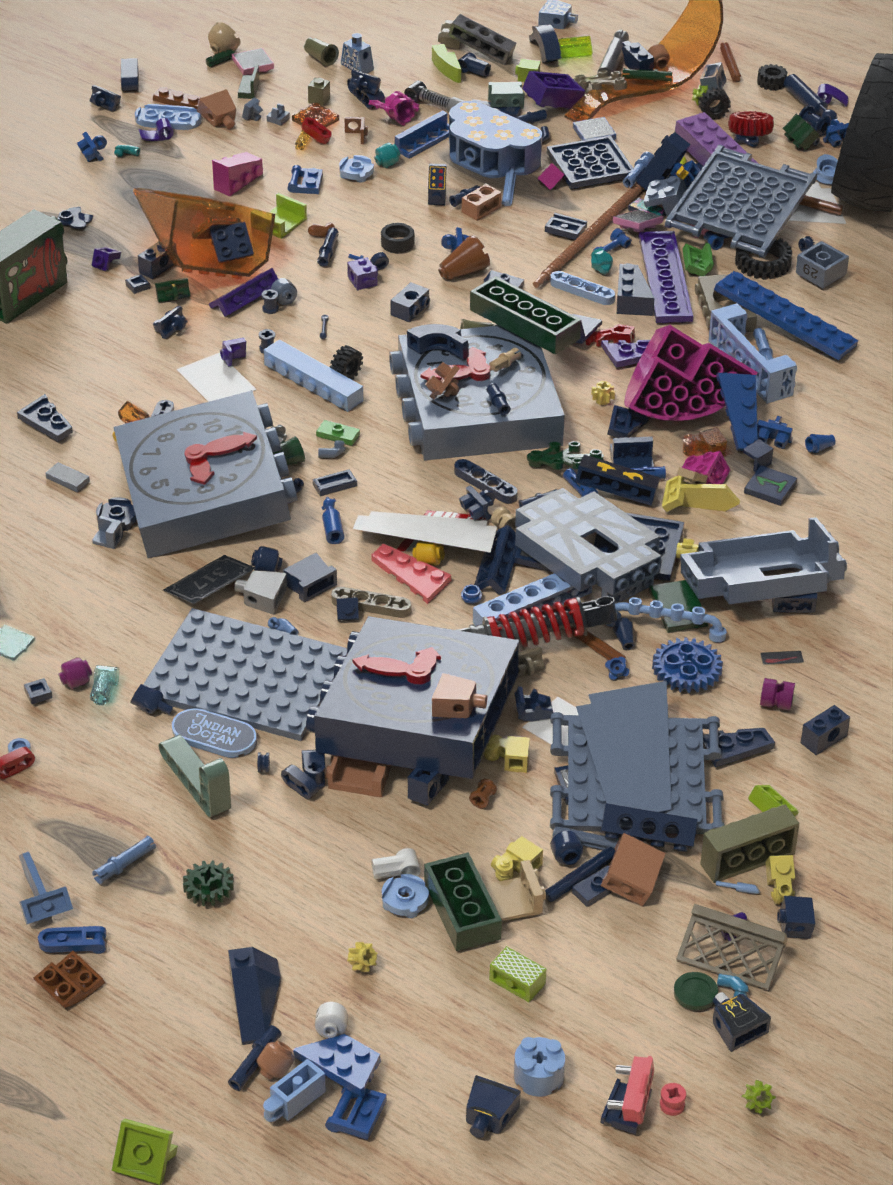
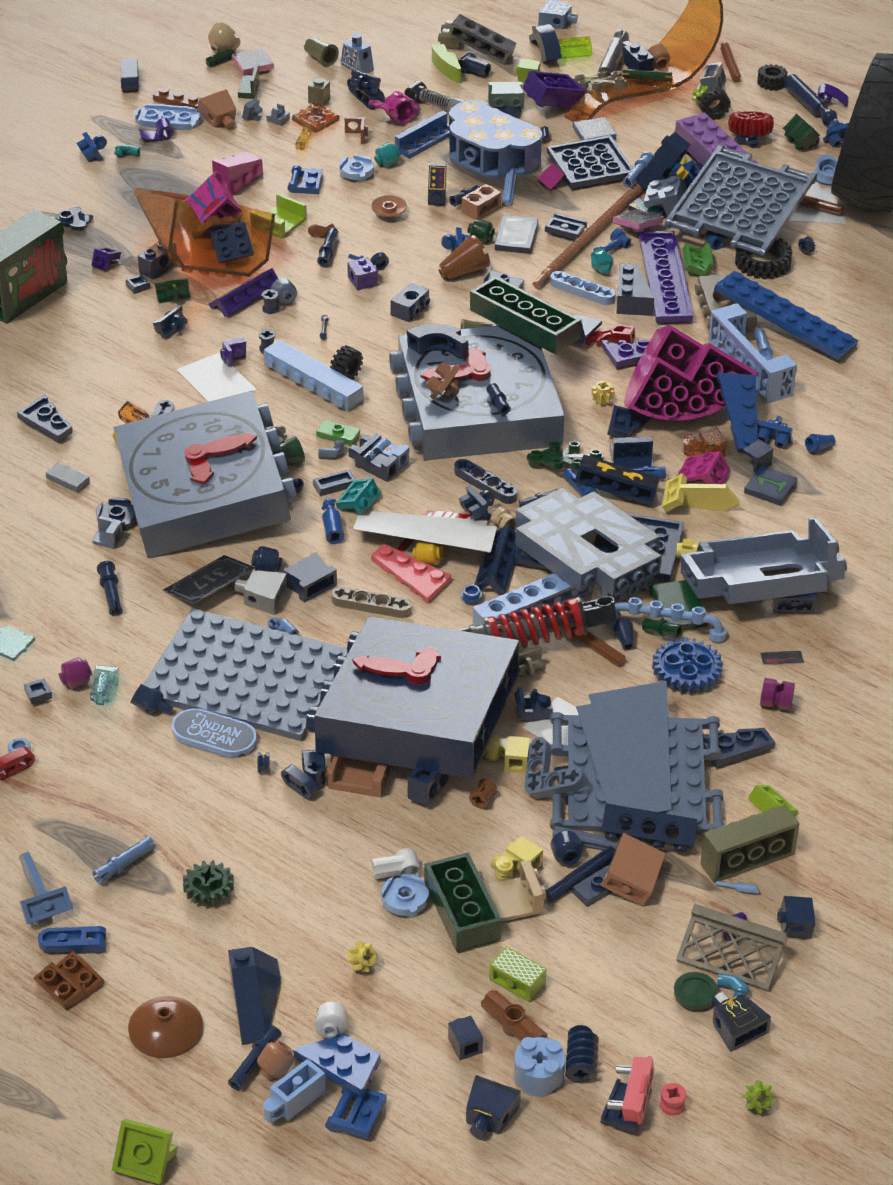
dark blue hips [89,85,121,111] -> none
sand green beam [158,735,231,818] -> none
red beam [301,117,332,144] -> none
dark blue plate [336,597,359,621] -> none
black tyre [381,223,415,253] -> none
nougat torso [432,673,488,718] -> none
tan axle [489,348,521,372] -> none
dark blue axle [515,109,547,125] -> none
blue plate [605,657,629,680] -> none
tan bracket [677,467,708,484] -> none
light yellow brick [766,855,795,904] -> none
sand blue brick [796,241,849,288] -> none
dark blue hose [799,105,832,137] -> none
dark blue brick [800,705,850,755] -> none
none -> dark blue pin [96,561,123,616]
none -> dark orange dish [128,996,203,1058]
none -> dark pink piece [184,171,242,228]
none -> teal bracket [335,478,381,516]
none -> dark blue hips [349,433,409,482]
none -> nougat dish [371,195,407,217]
none -> dark blue brick [448,1016,483,1060]
none -> dark green head [467,219,495,244]
none -> dark orange piece [481,990,548,1041]
none -> tile [495,215,538,254]
none -> sand blue beam [525,737,587,799]
none -> dark blue piece [565,1025,599,1081]
none -> dark green pin [642,618,684,638]

